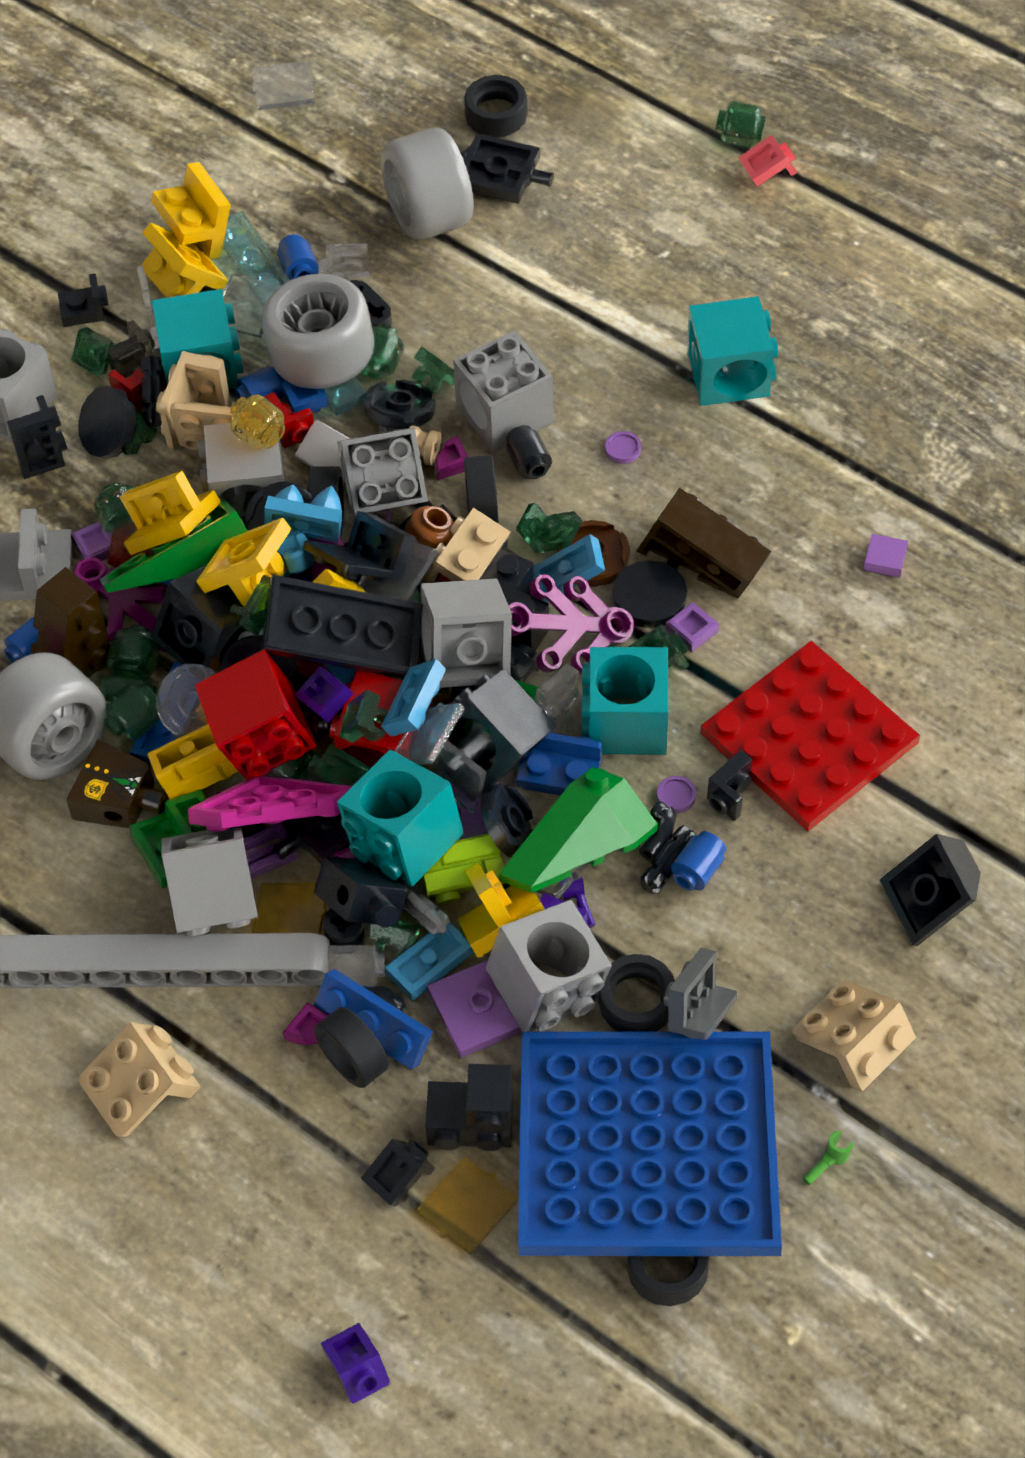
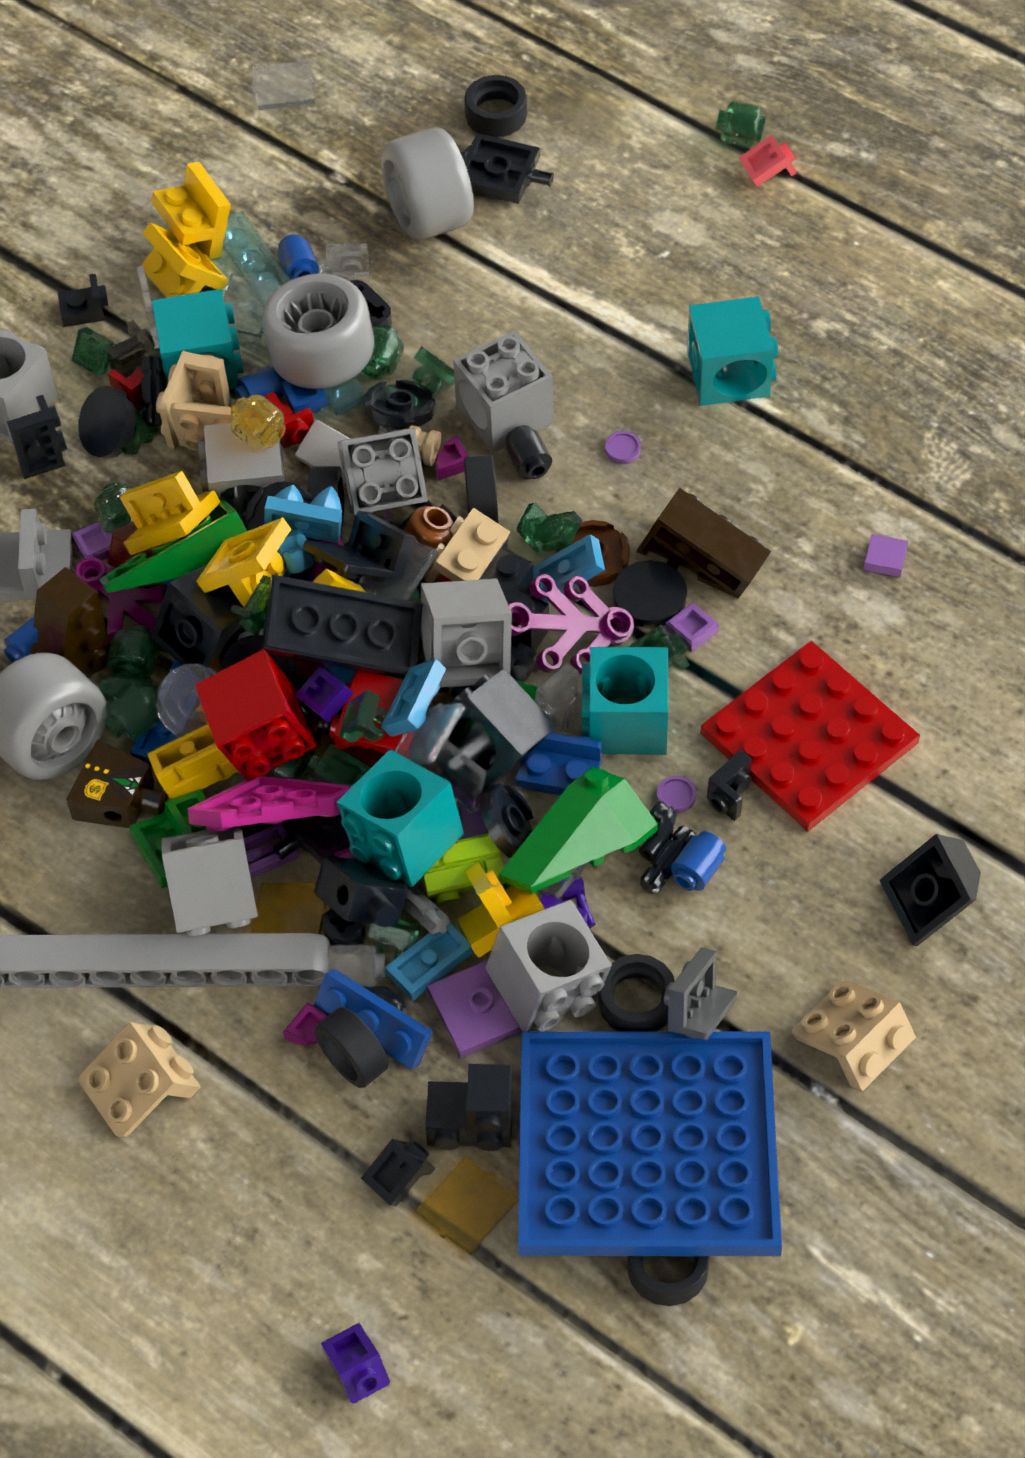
bright green hand [803,1131,854,1185] -> none

